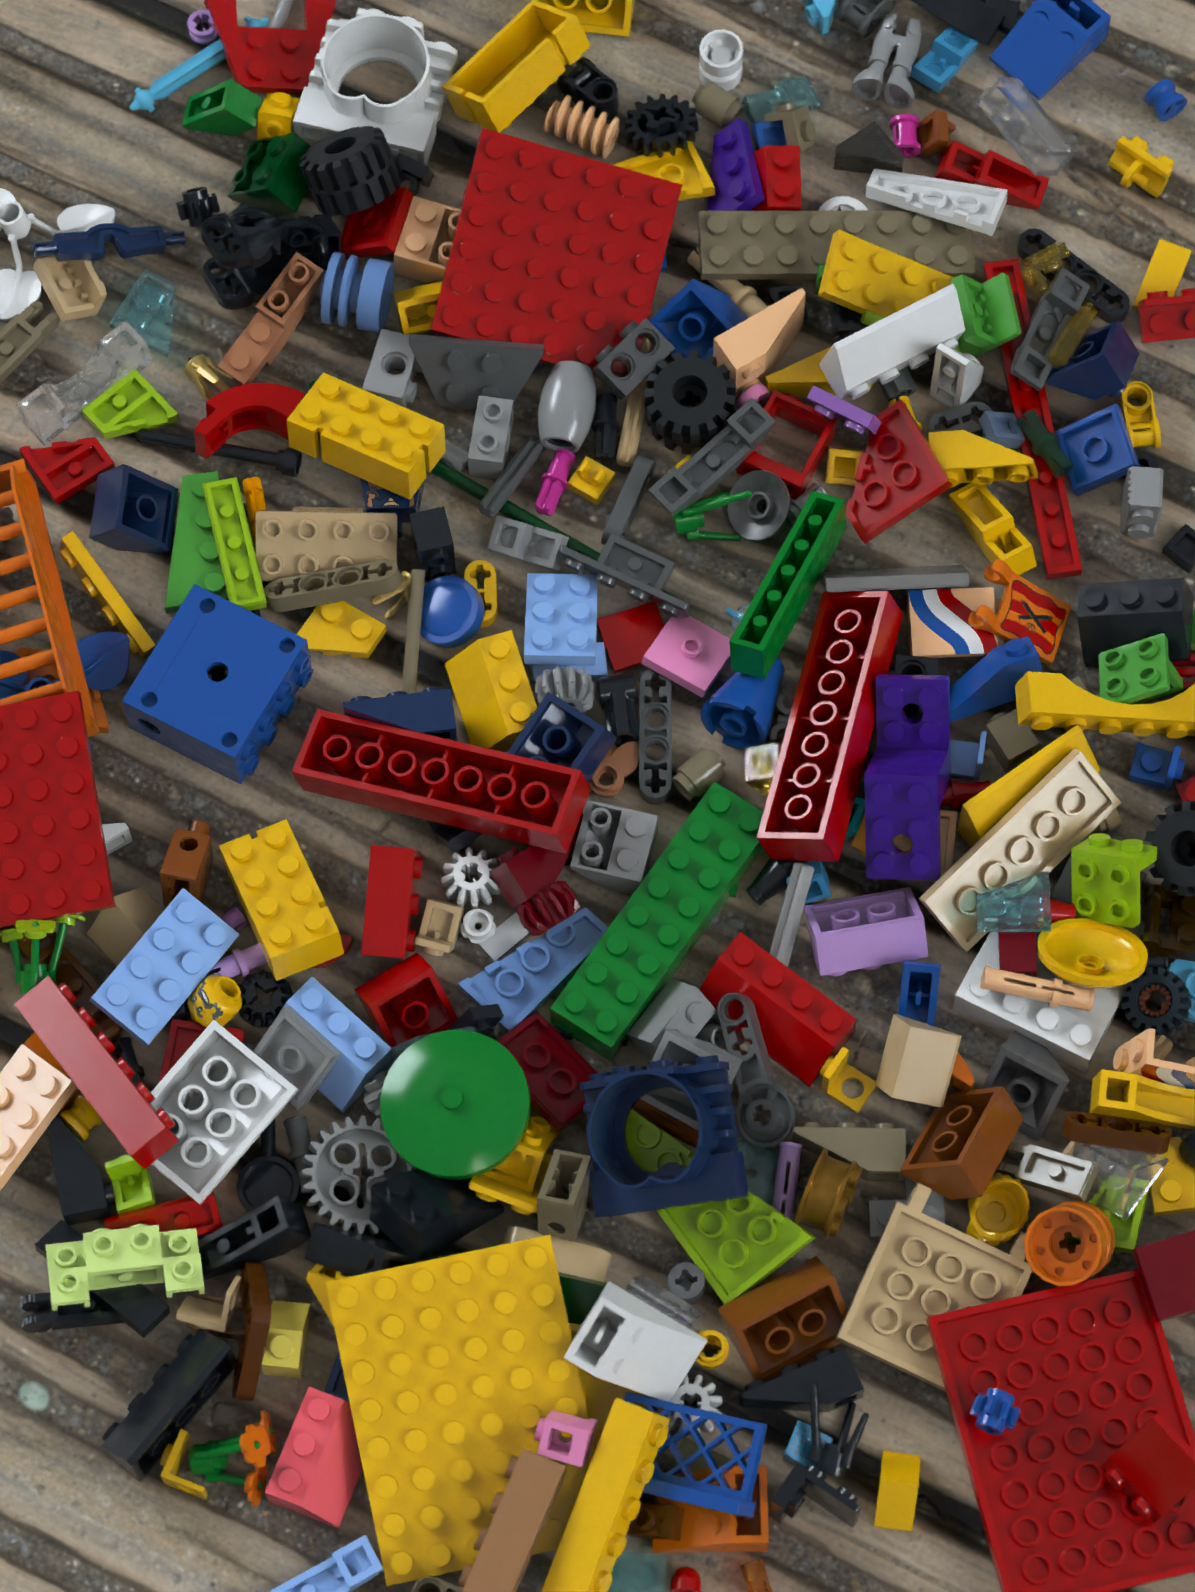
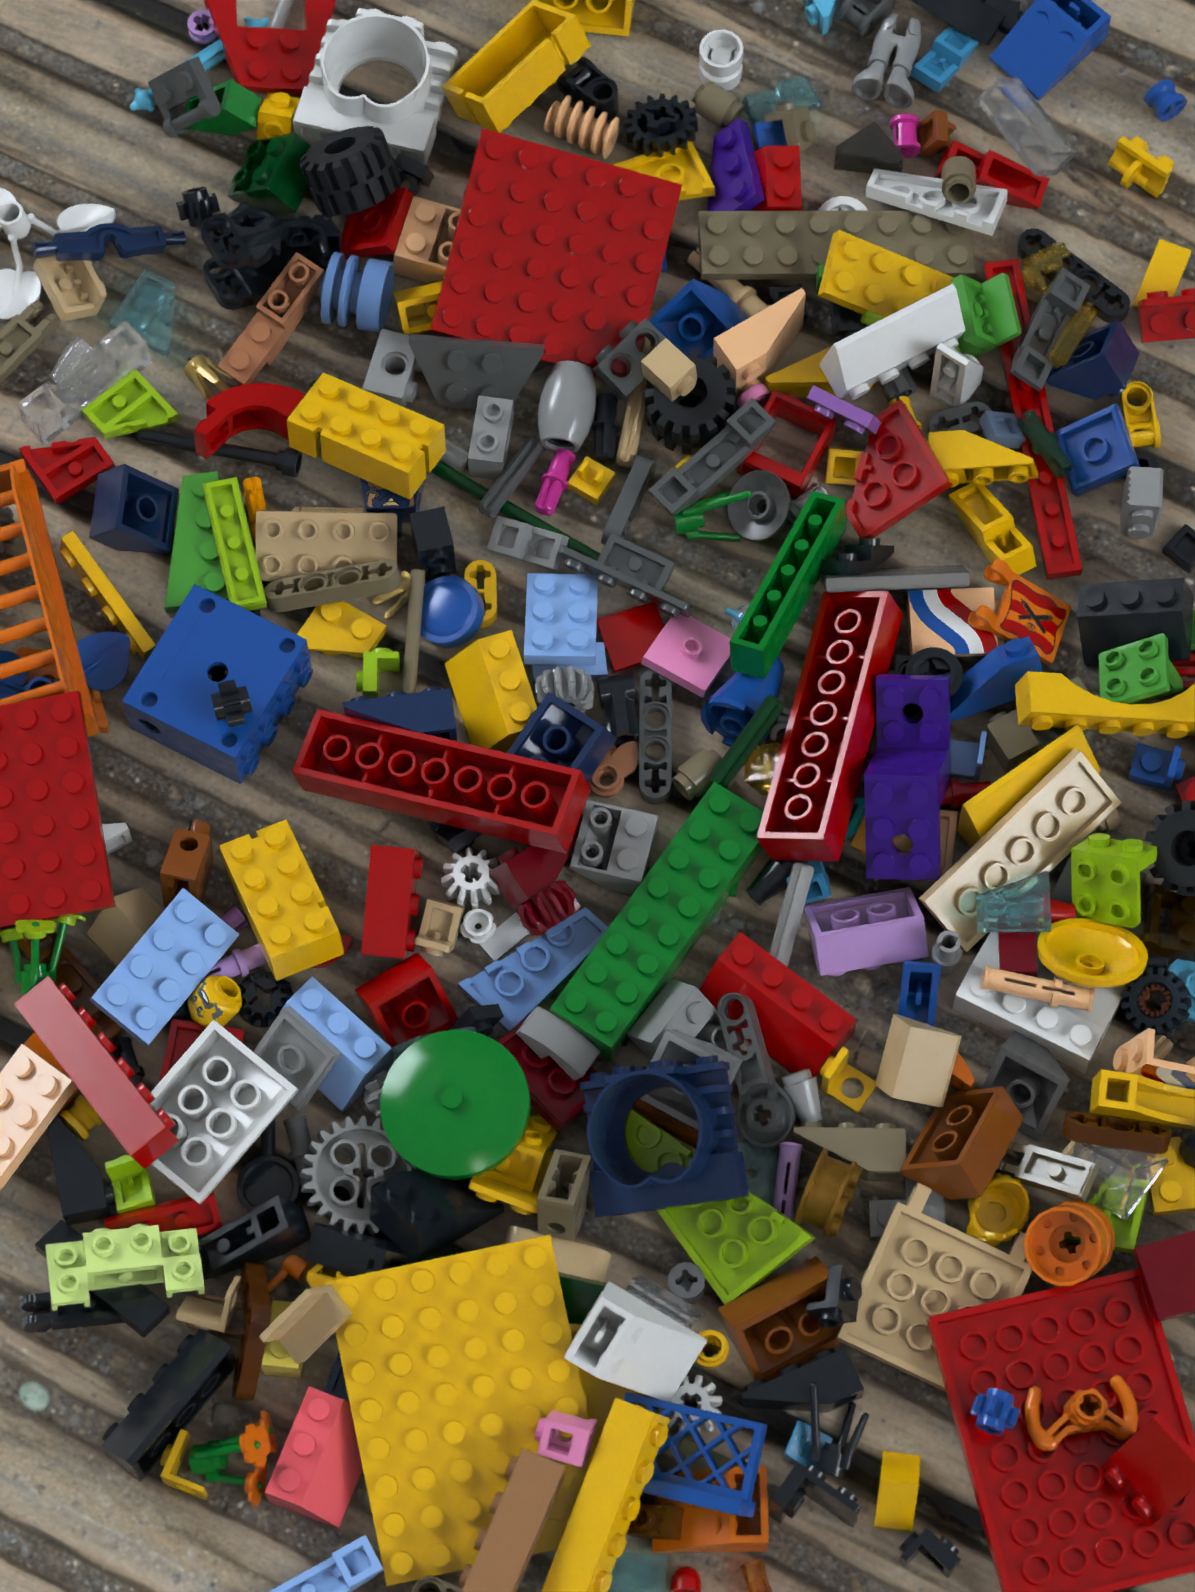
none -> clear cone [49,337,98,389]
none -> dark grey plate [148,56,221,138]
none -> black gear [211,679,253,727]
none -> tan panel [259,1284,353,1364]
none -> orange hand [267,1255,310,1293]
none -> lime bracket [356,648,401,698]
none -> light grey slope [516,1006,600,1081]
none -> tan brick [641,338,697,402]
none -> dark green axle [710,695,785,788]
none -> light grey cone [781,1068,823,1124]
none -> black bracket [806,1265,862,1328]
none -> black slope [821,538,894,576]
none -> black bracket [899,1528,961,1578]
none -> black gear [905,647,963,697]
none -> light grey pin [932,930,961,977]
none -> dark tan brick [941,156,976,204]
none -> orange piece [1025,1375,1138,1451]

